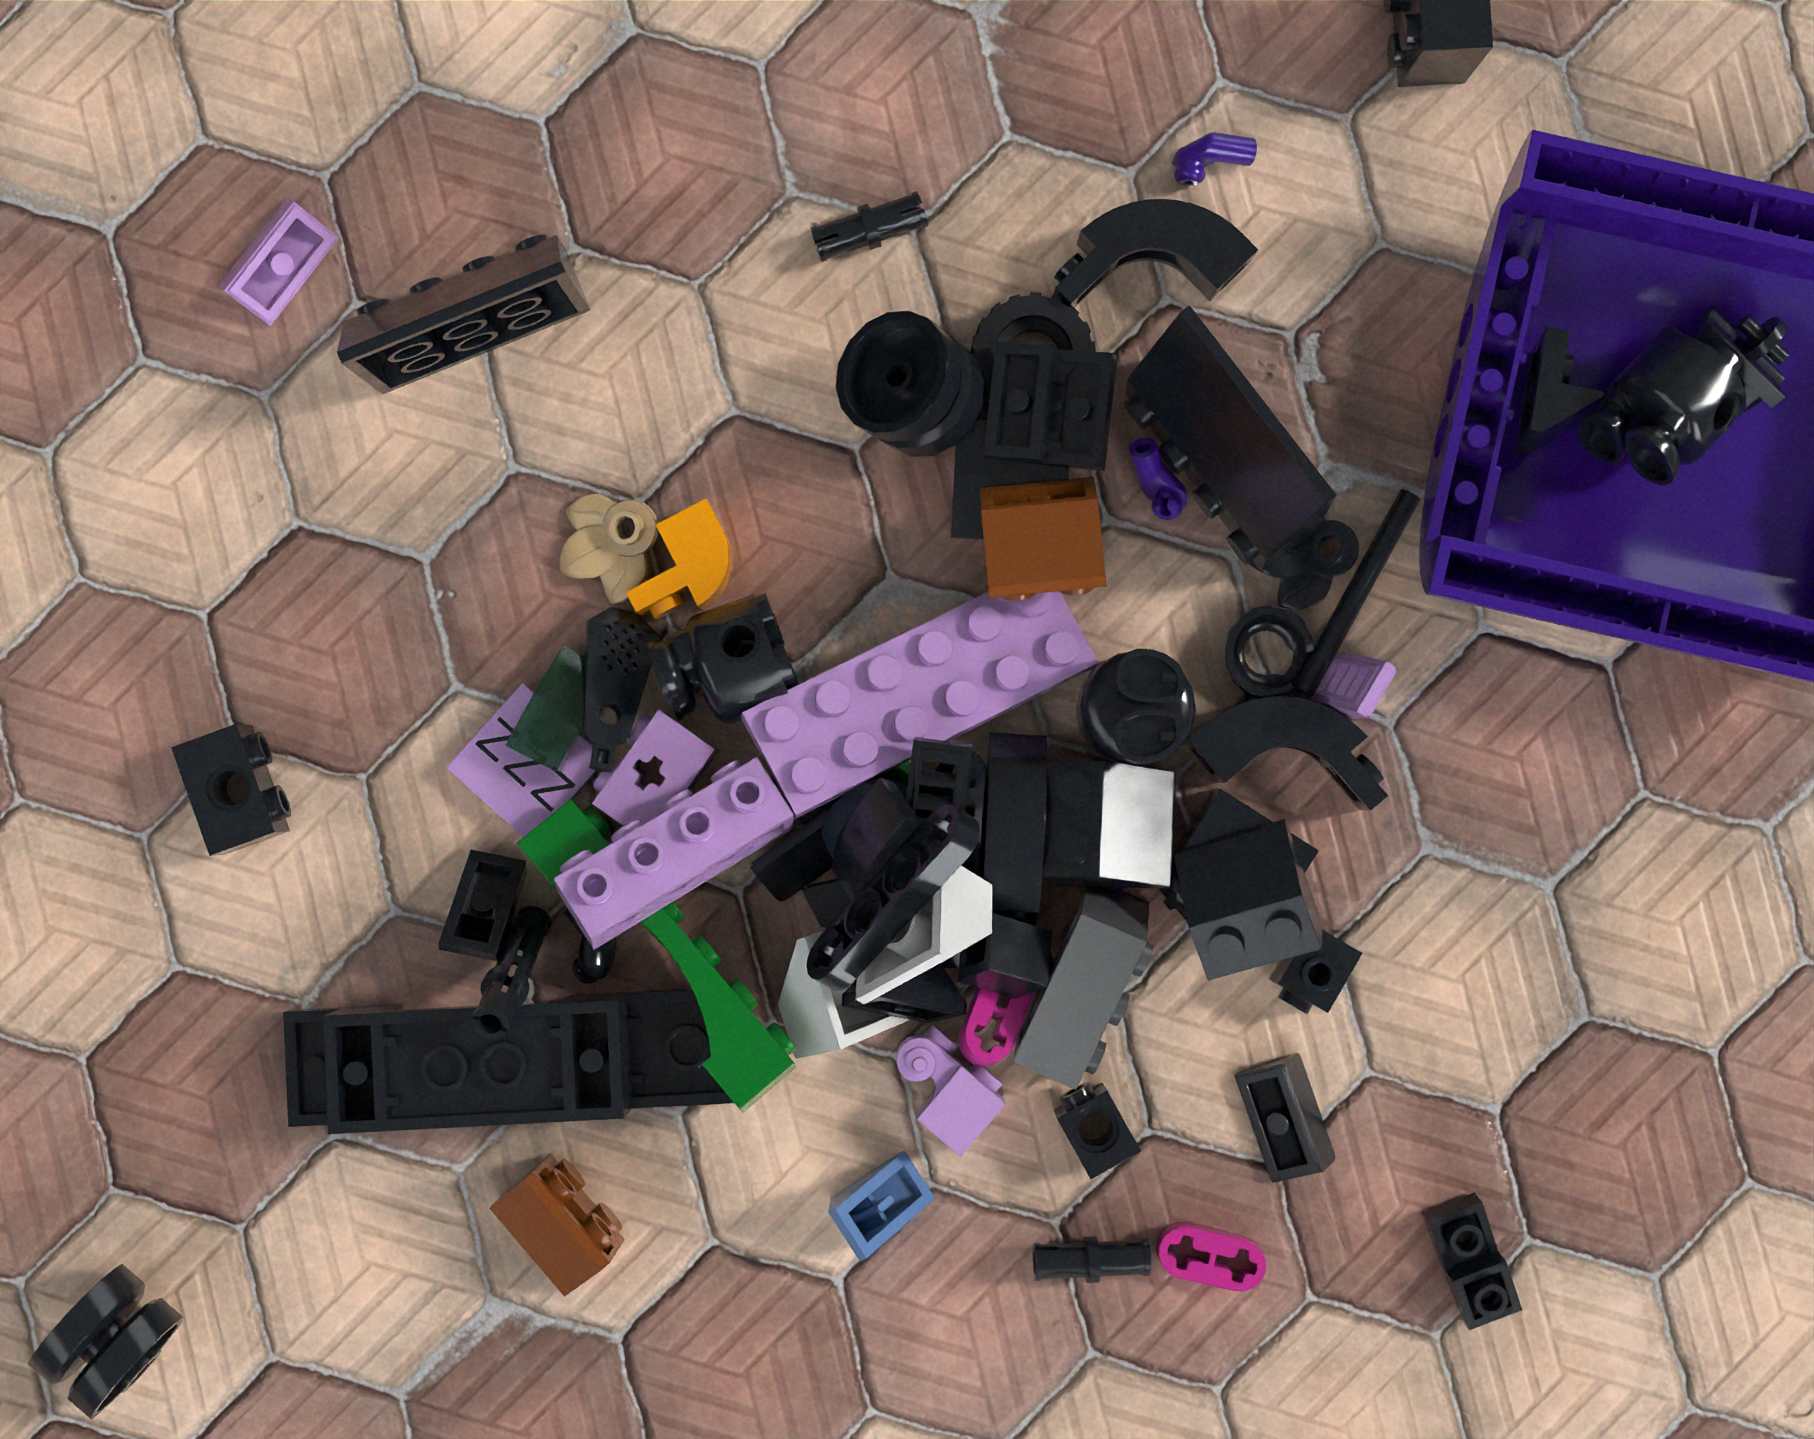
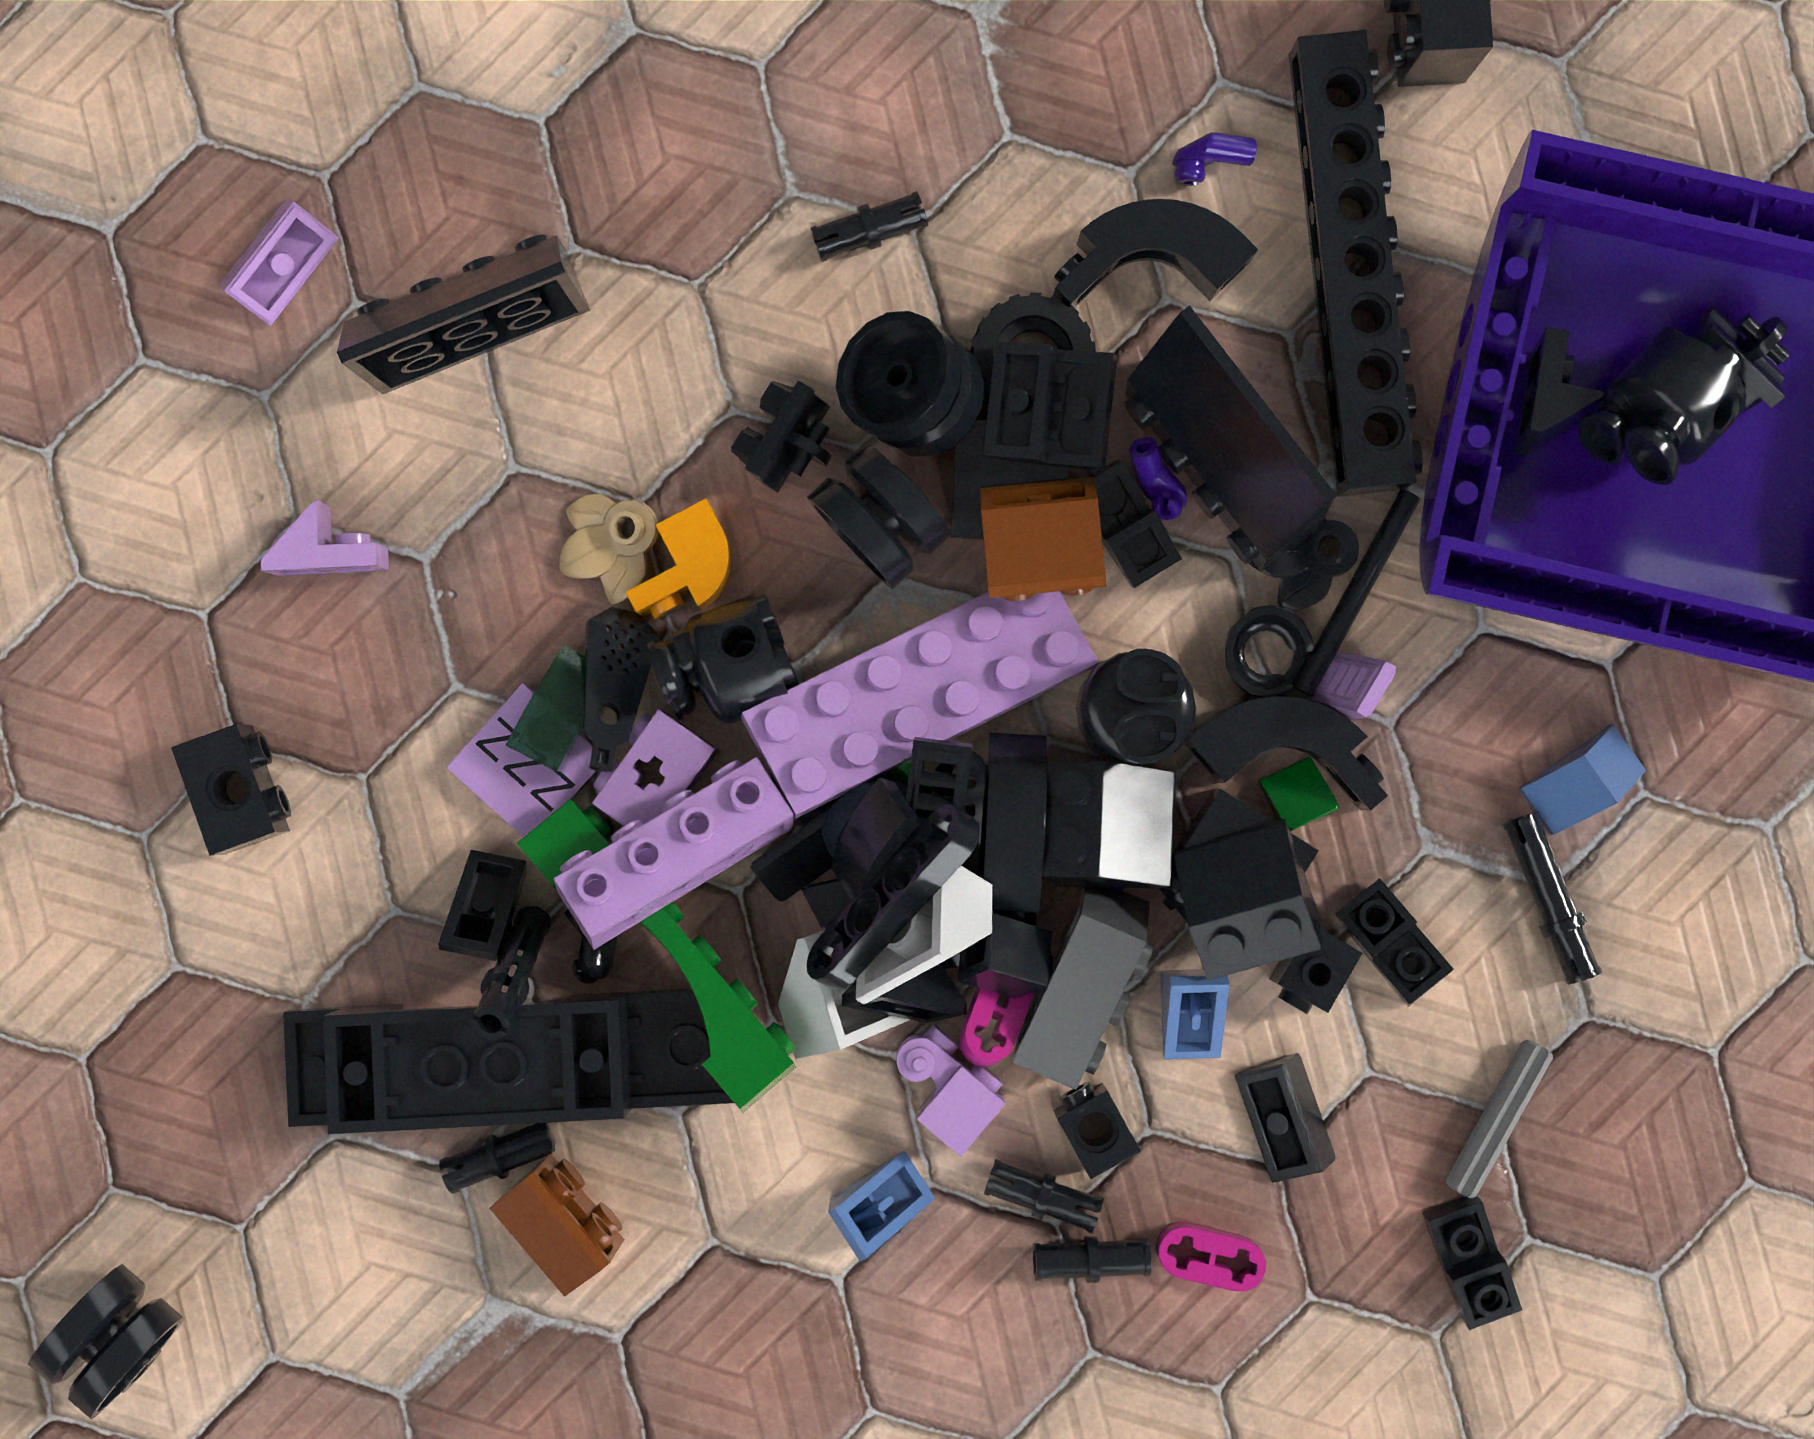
none -> lavender slope [261,500,389,576]
none -> black axle [439,1123,556,1194]
none -> black hips [731,381,832,493]
none -> black wheel [807,442,952,590]
none -> black pin [984,1159,1104,1233]
none -> black slope [1088,459,1182,588]
none -> medium blue slope [1160,969,1230,1059]
none -> green slope [1258,756,1340,831]
none -> black brick [1289,30,1423,497]
none -> black slope [1335,878,1454,1007]
none -> light grey axle [1446,1040,1553,1199]
none -> black pin [1503,812,1602,985]
none -> medium blue slope [1518,724,1646,835]

